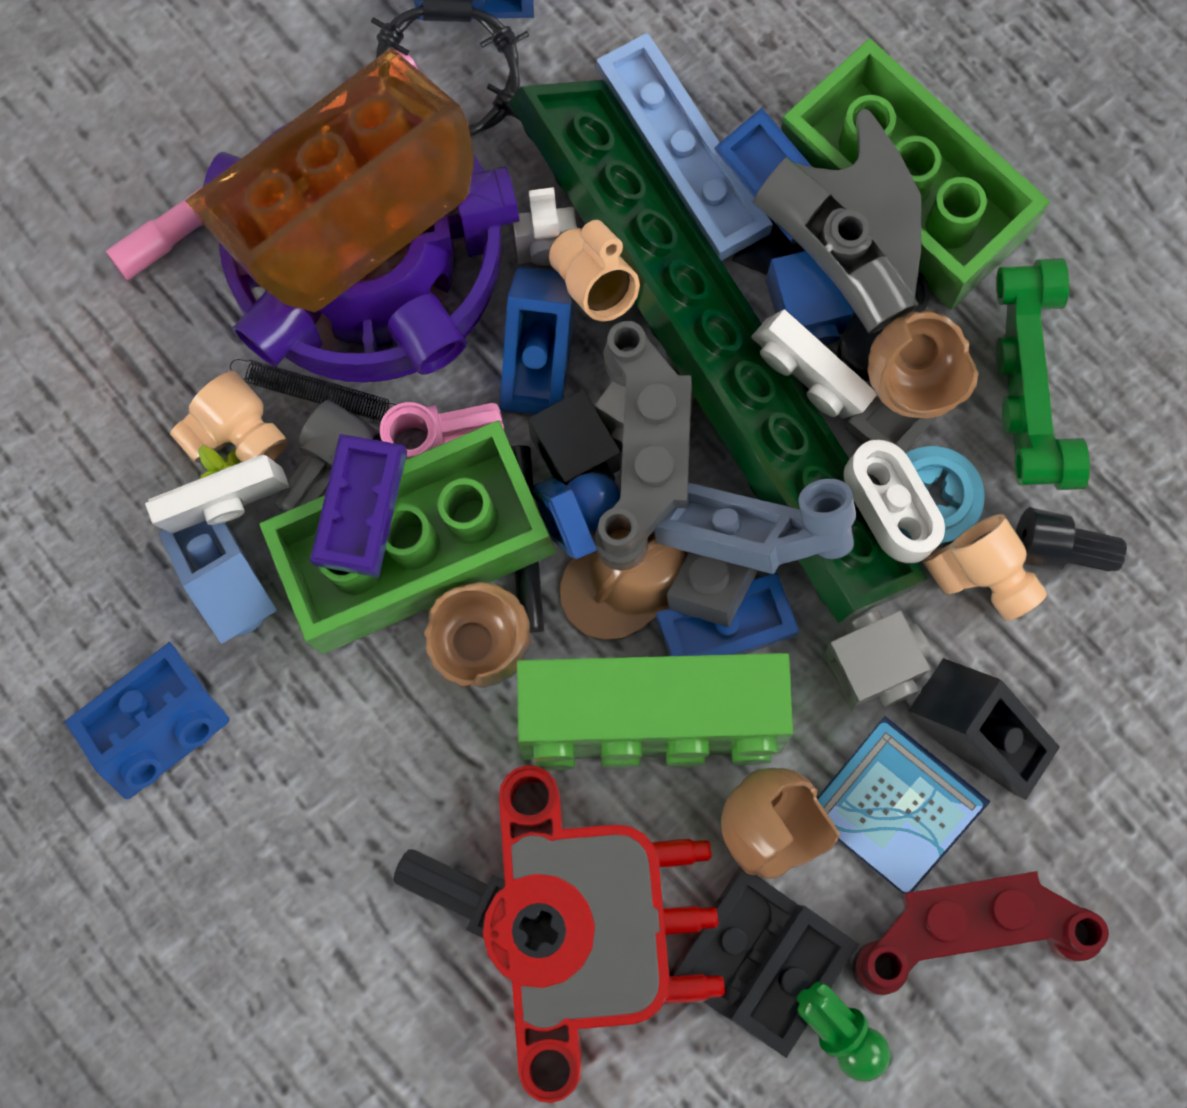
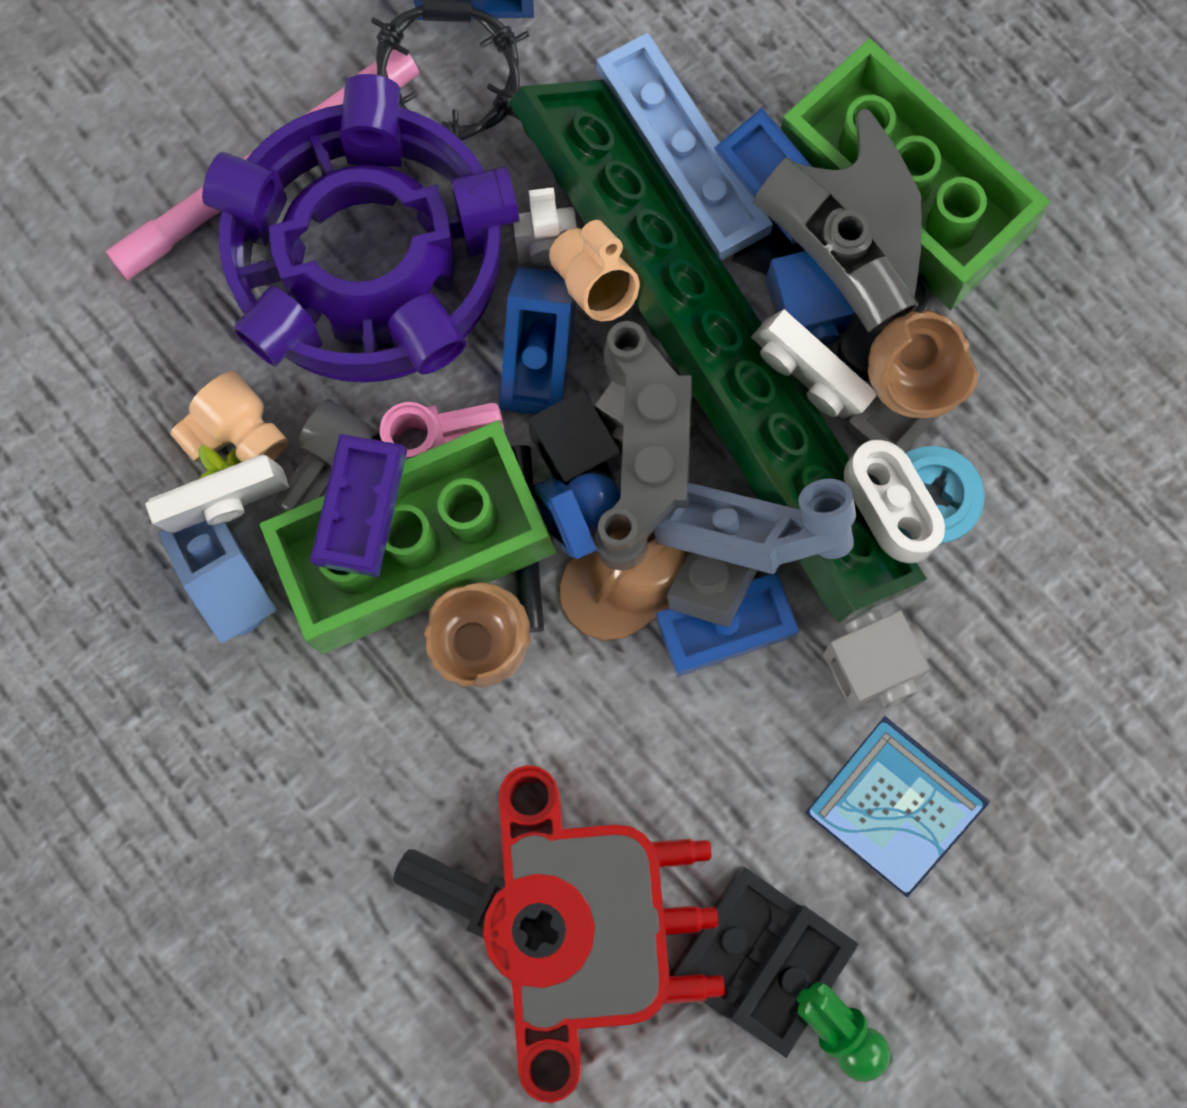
blue bracket [64,642,230,799] -> none
clear orange windscreen [185,47,474,312] -> none
black piece [230,359,396,421] -> none
bright green brick [517,653,793,770] -> none
medium nougat hair [721,768,840,879] -> none
dark red plate [852,871,1109,995] -> none
black slope [908,658,1060,800] -> none
light nougat piece [923,514,1047,621] -> none
green plate [996,258,1090,490] -> none
black piece [1015,507,1127,571] -> none

